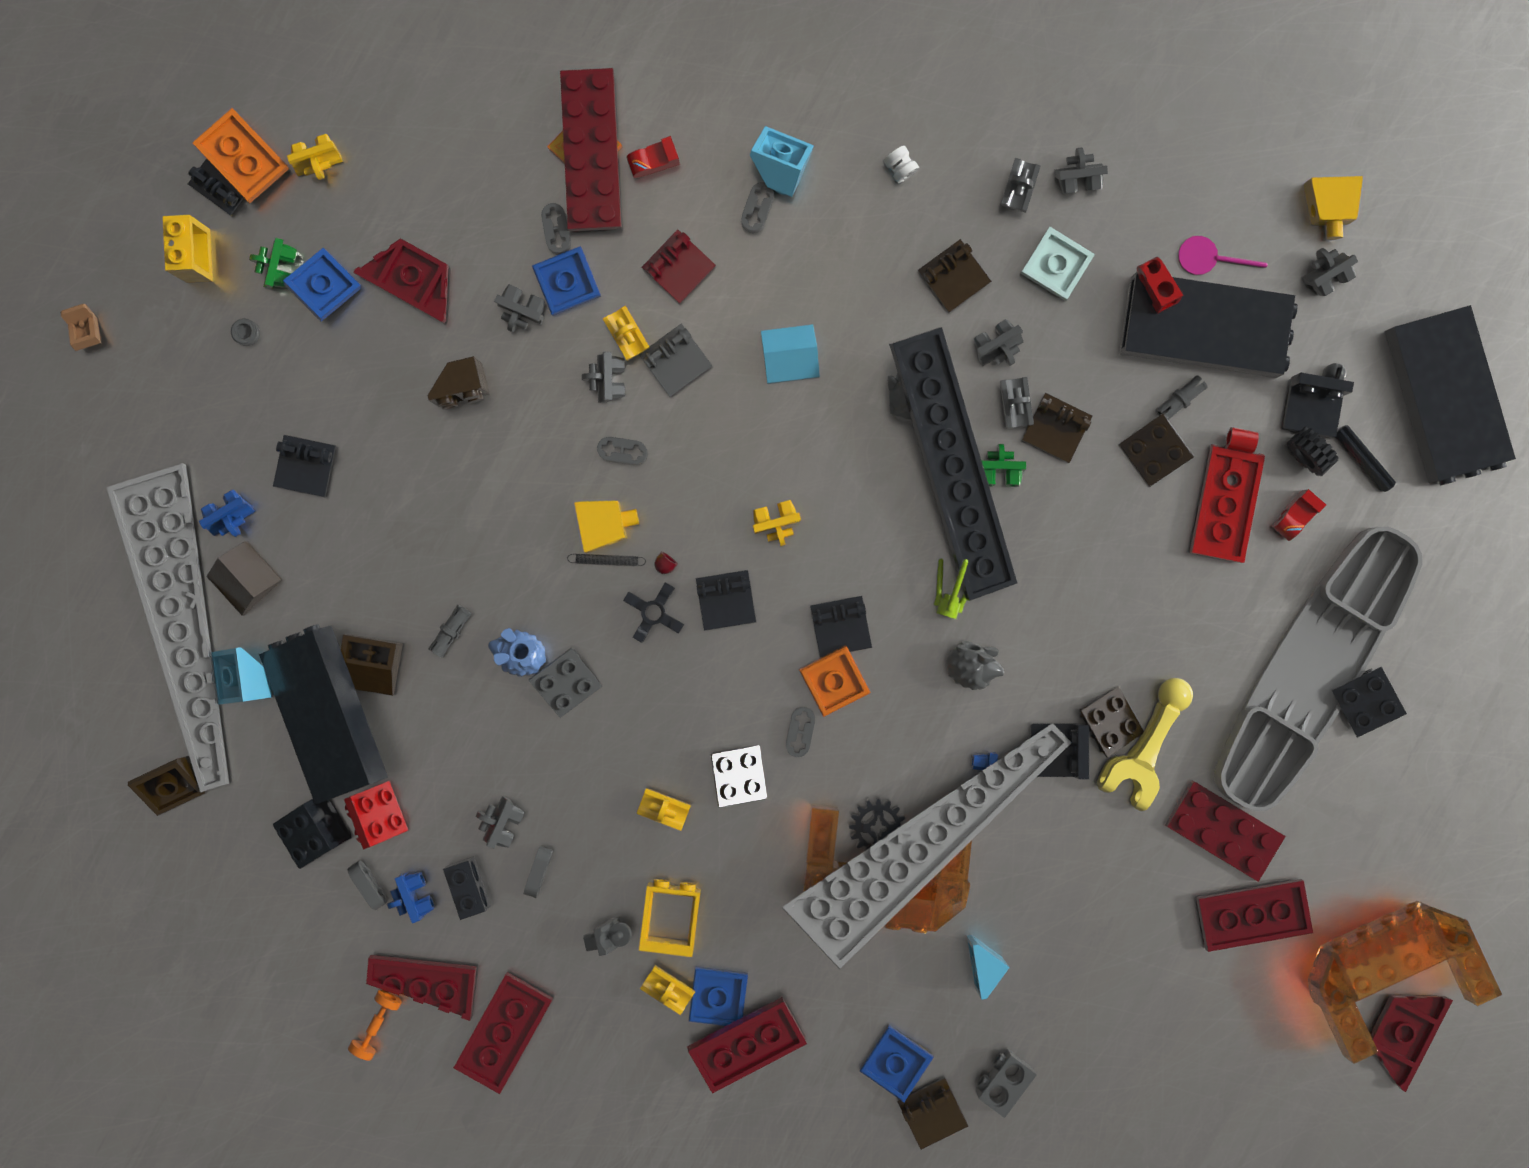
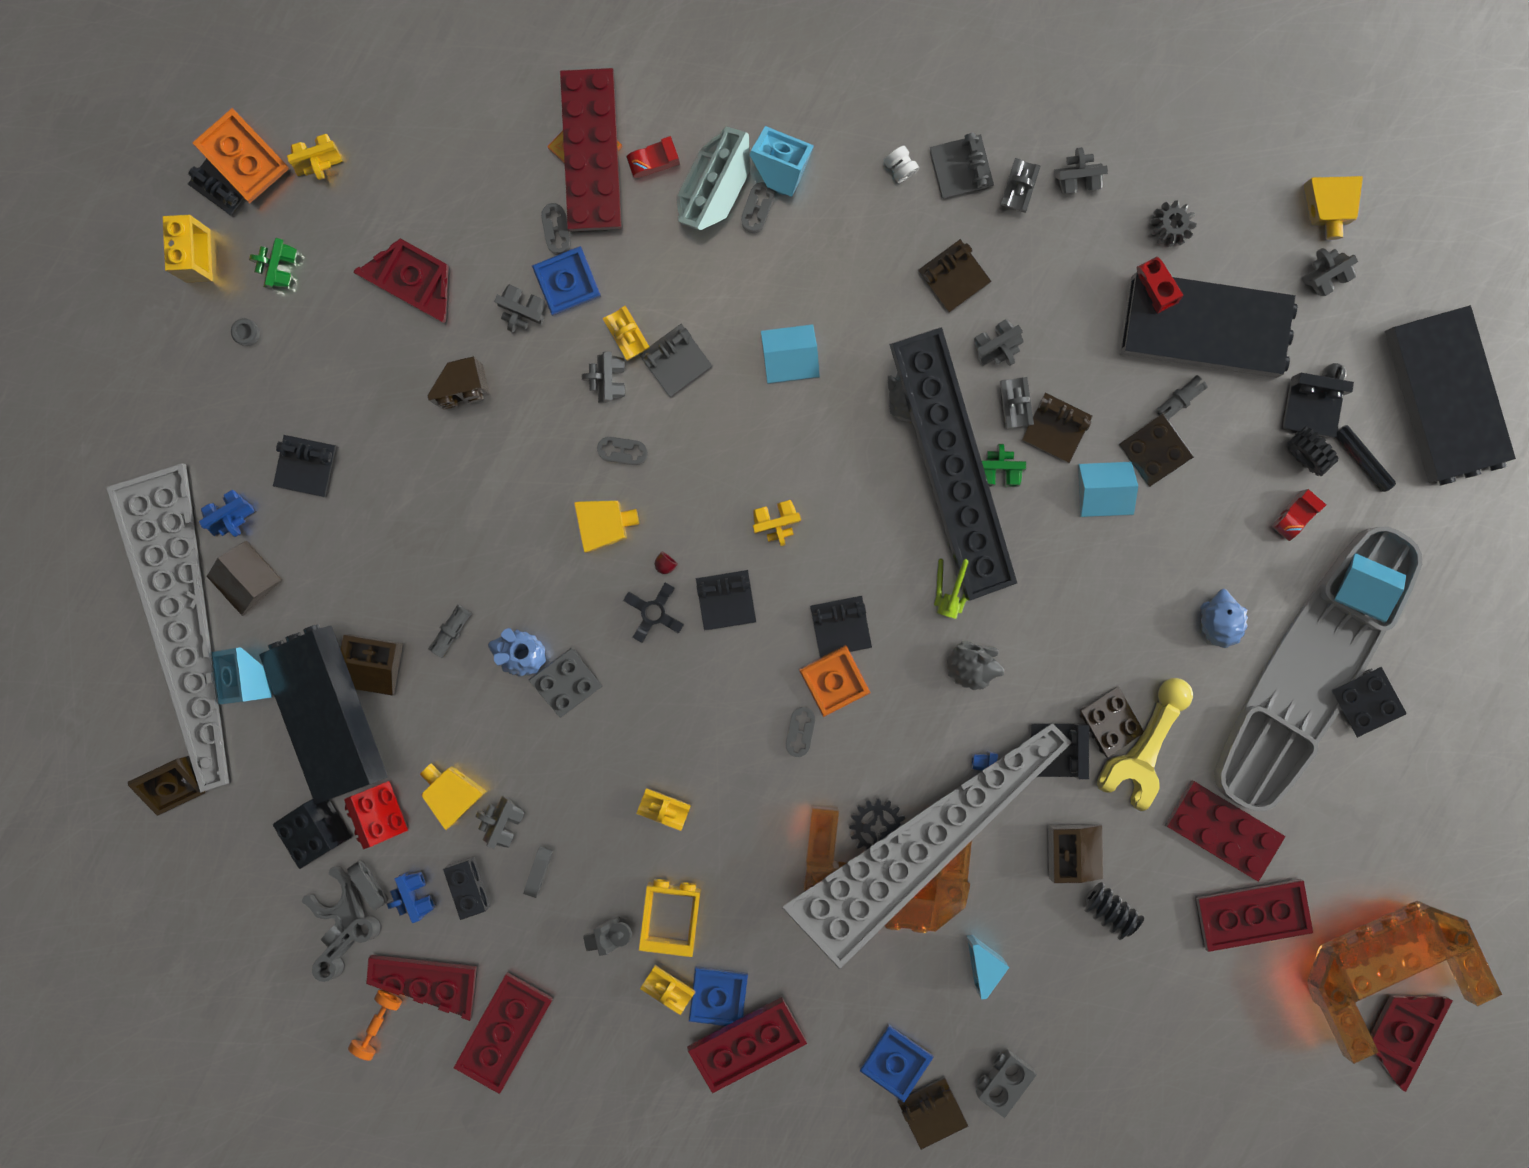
medium nougat bracket [60,304,101,351] -> none
blue plate [283,248,361,322] -> none
black piece [567,554,646,566] -> none
dark red hinge [641,229,716,304] -> none
hinge [711,745,767,807] -> none
light aqua plate [1020,227,1095,301] -> none
dark pink piece [1178,236,1268,275] -> none
red hinge [1190,427,1265,563] -> none
none -> dark grey piece [302,866,381,982]
none -> yellow torso [420,763,487,830]
none -> light aqua wedge [677,126,750,230]
none -> dark grey hinge [930,133,994,199]
none -> dark brown slope [1048,825,1103,883]
none -> medium azure slope [1078,462,1138,517]
none -> black piece [1084,882,1144,940]
none -> dark grey gear [1150,200,1197,247]
none -> medium blue animal [1200,589,1248,648]
none -> medium azure slope [1334,553,1406,623]

